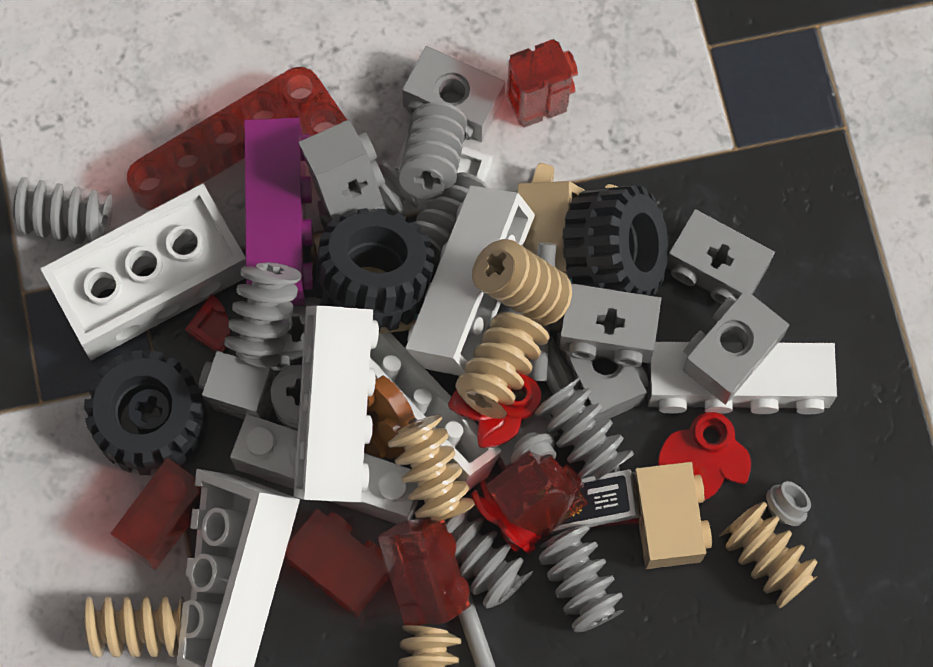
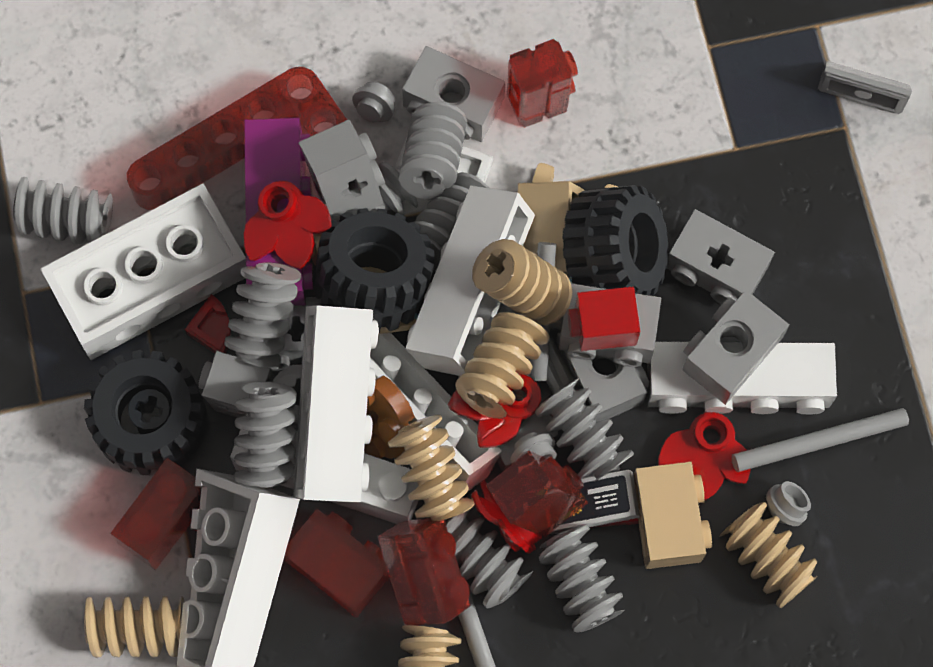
none -> light grey piece [234,382,297,488]
none -> red plate [244,181,332,269]
none -> light grey plate [352,82,395,122]
none -> red brick [568,287,641,351]
none -> light grey bar [731,408,909,472]
none -> light grey slope [818,61,912,114]

